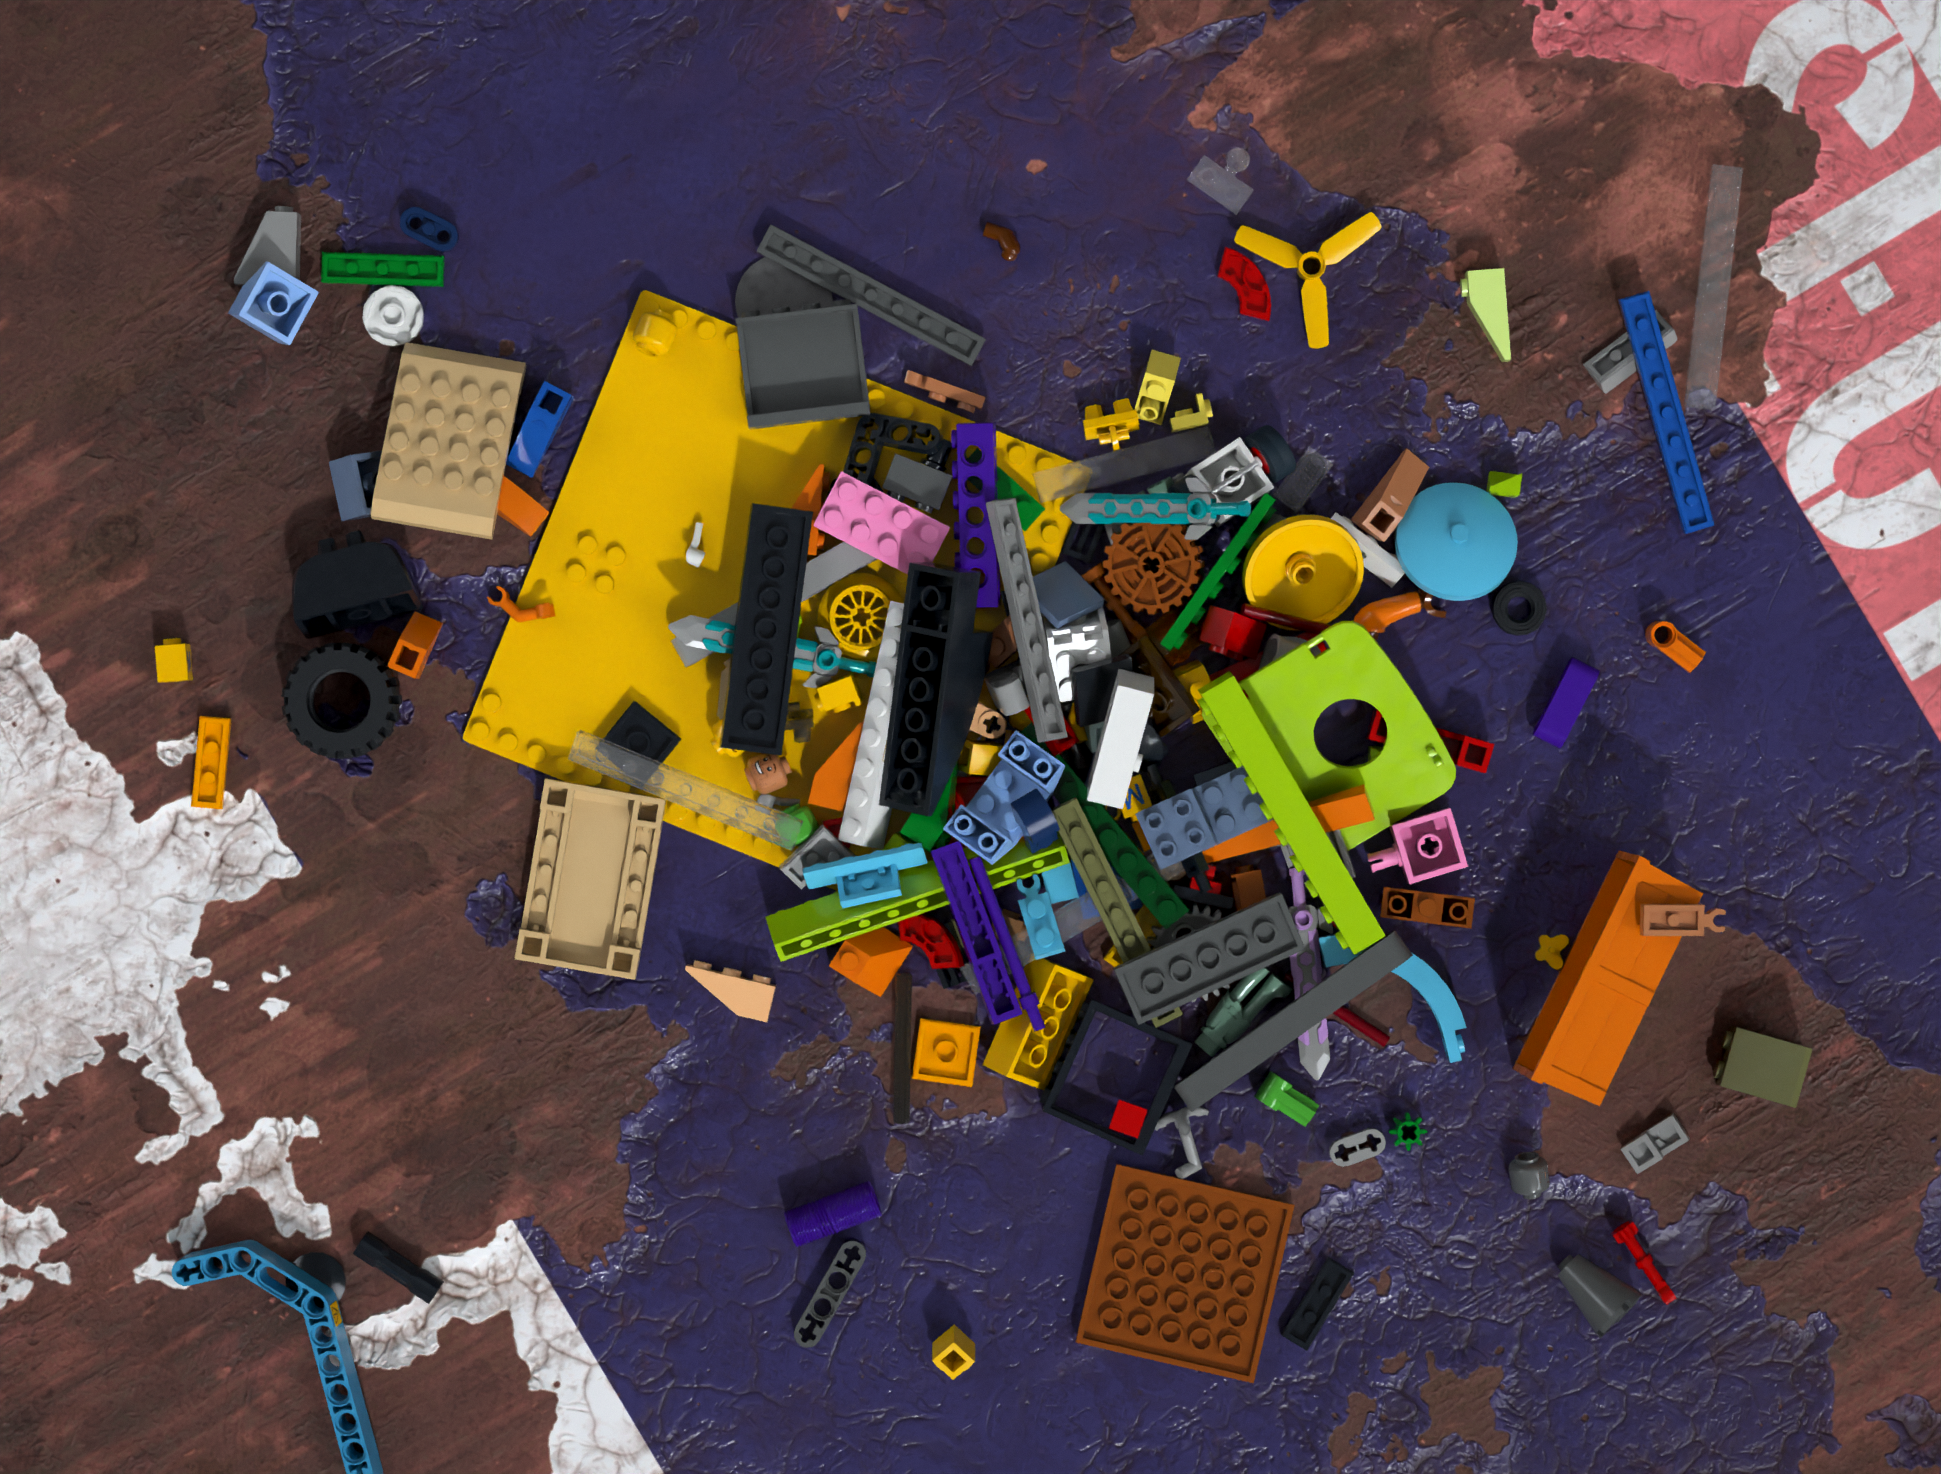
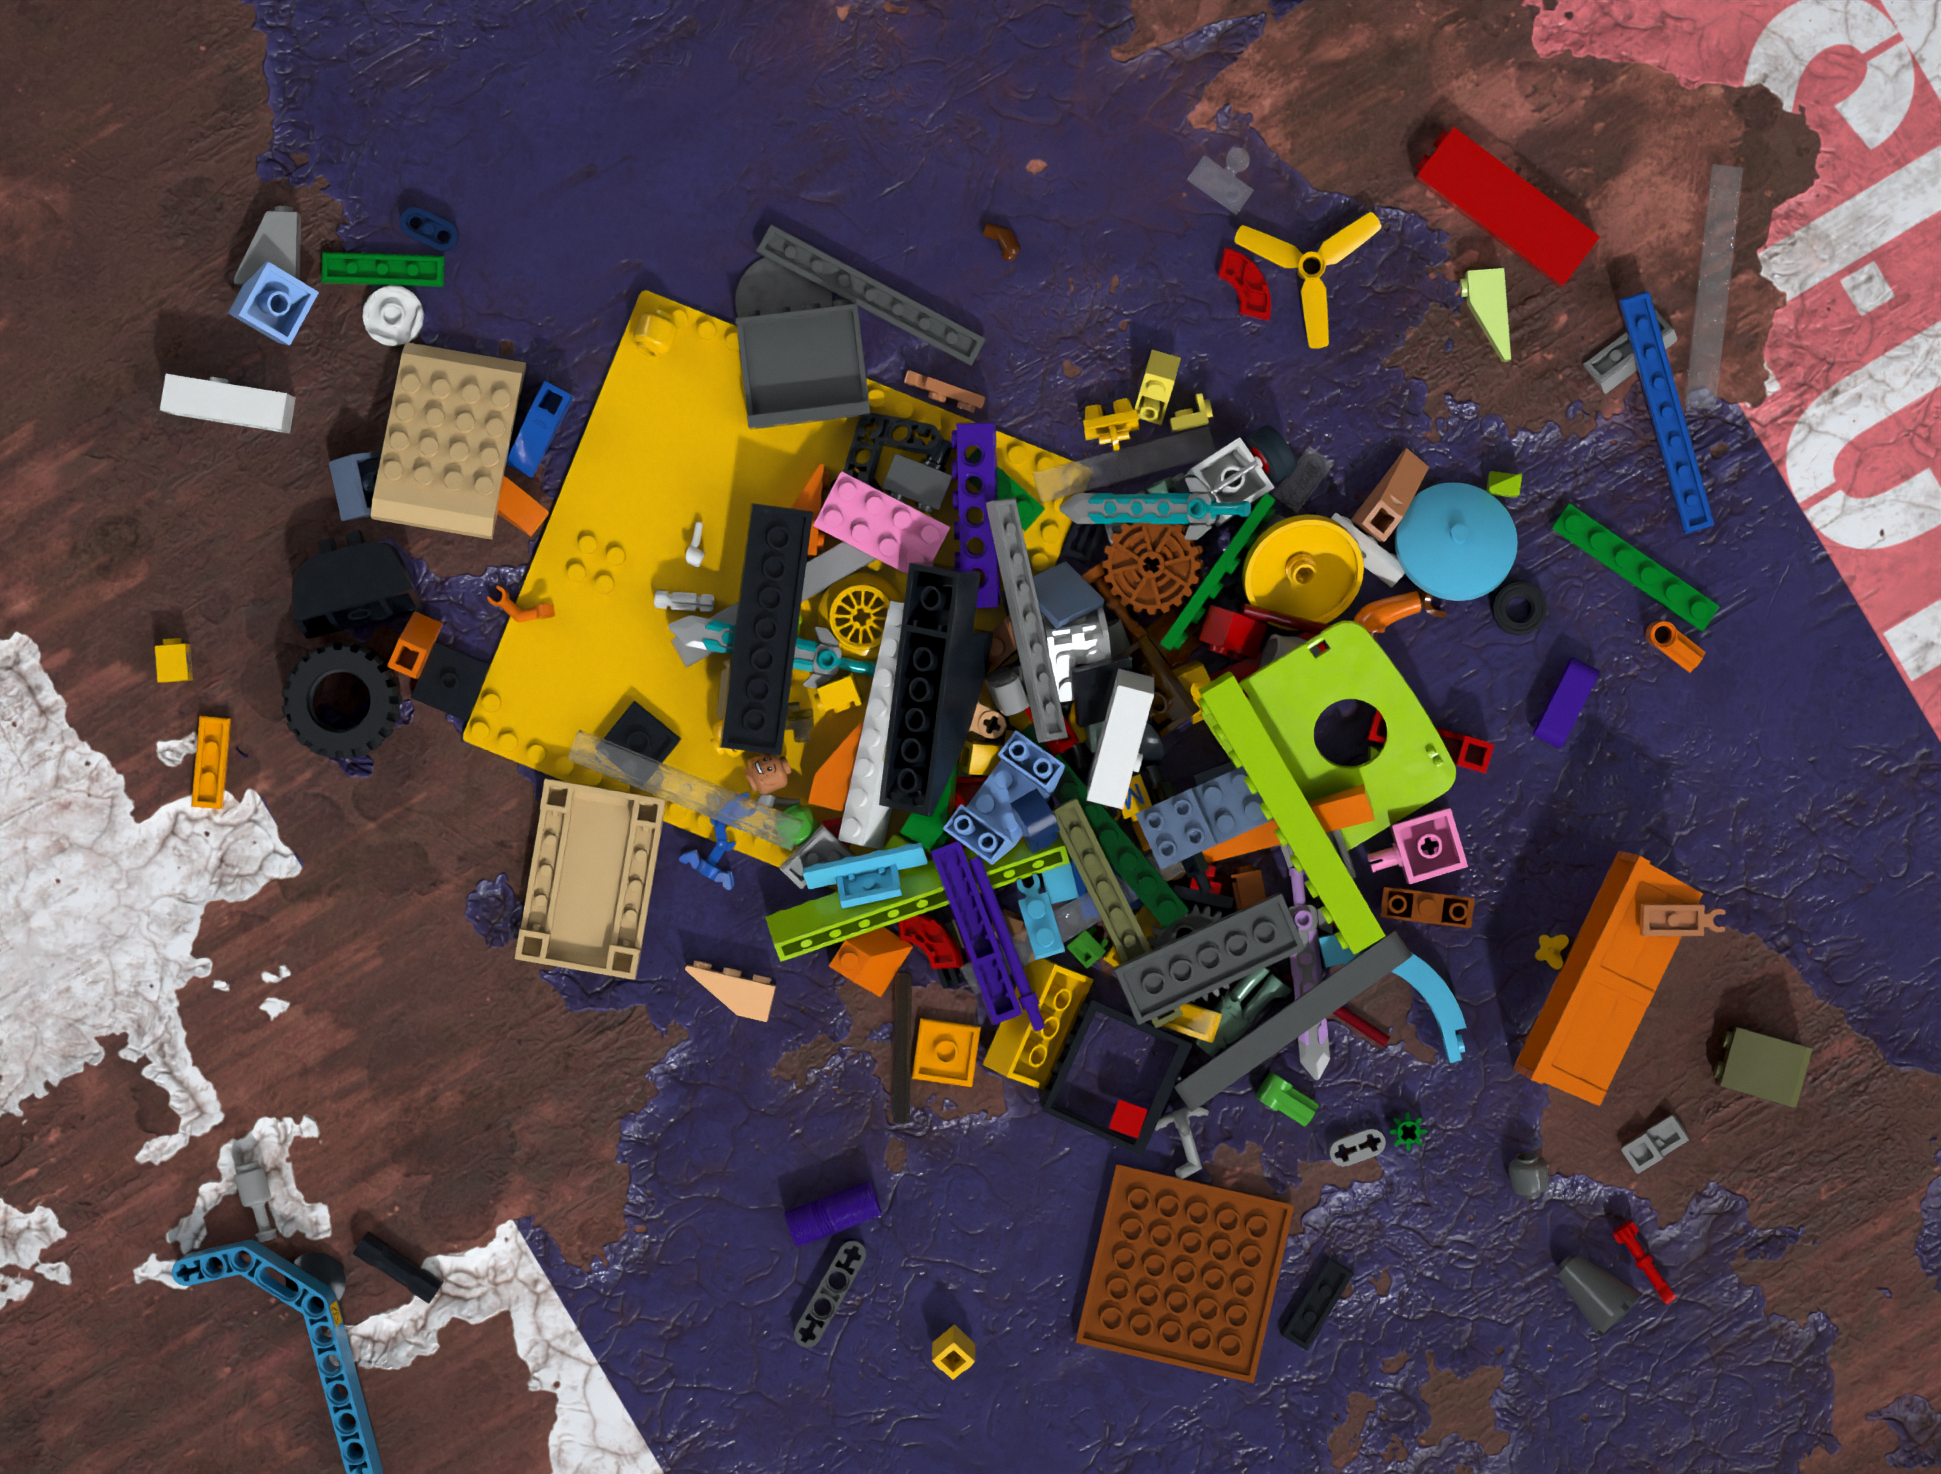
none -> white brick [160,374,296,434]
none -> light grey piece [234,1160,277,1243]
none -> black plate [411,642,491,722]
none -> white axle [654,590,714,613]
none -> blue piece [679,792,757,890]
none -> bright green tile [1066,927,1108,968]
none -> yellow tile [1161,1003,1222,1043]
none -> red brick [1414,127,1600,288]
none -> green plate [1551,503,1720,632]

